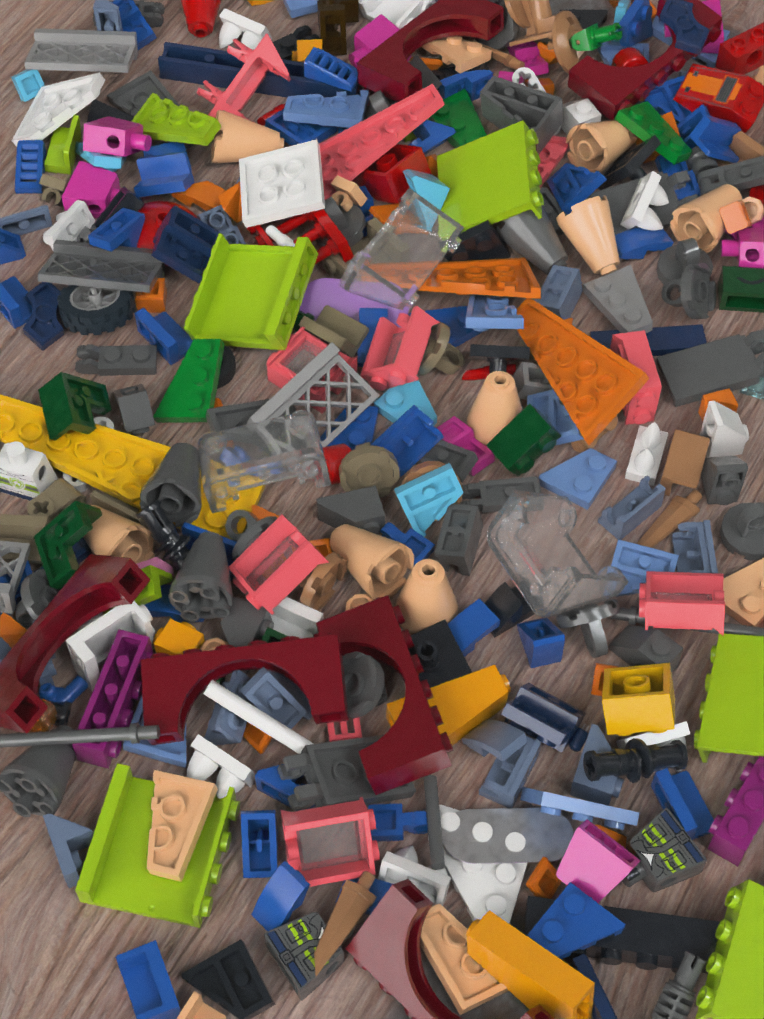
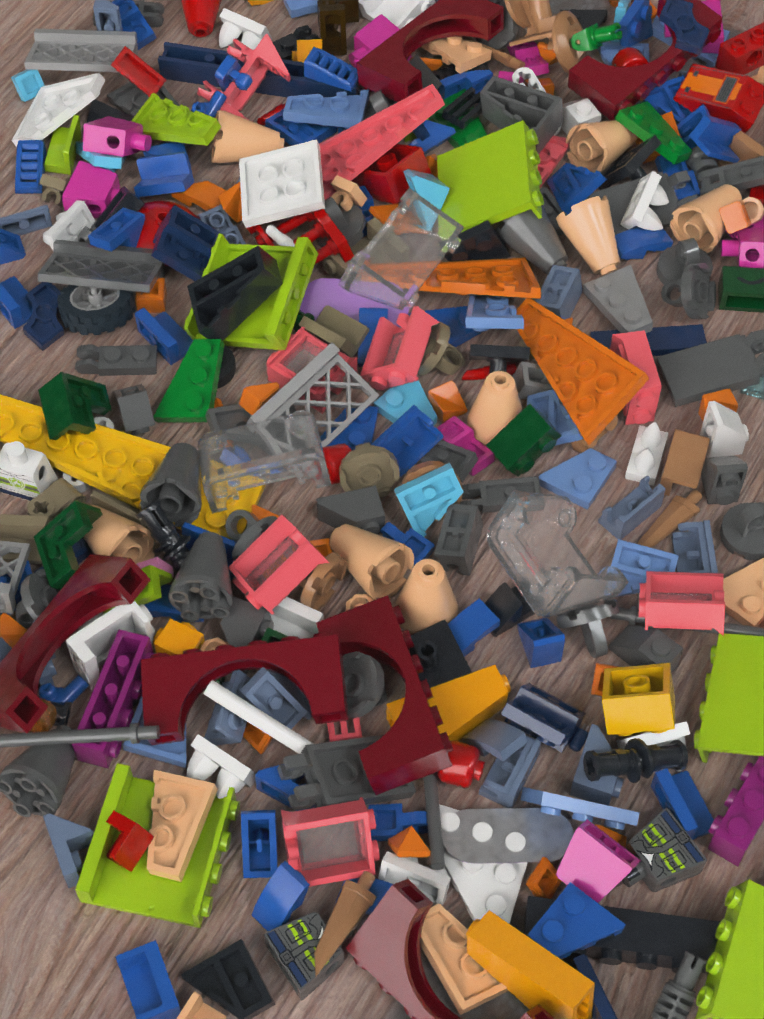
none -> red panel [106,810,154,872]
none -> red tile [111,46,166,97]
none -> black wedge [187,246,283,341]
none -> blue arm [191,91,227,118]
none -> blue piece [215,55,253,92]
none -> orange slope [239,382,280,415]
none -> orange slope [388,825,431,857]
none -> orange slope [428,380,468,424]
none -> red head [438,740,485,789]
none -> black tile [442,87,482,129]

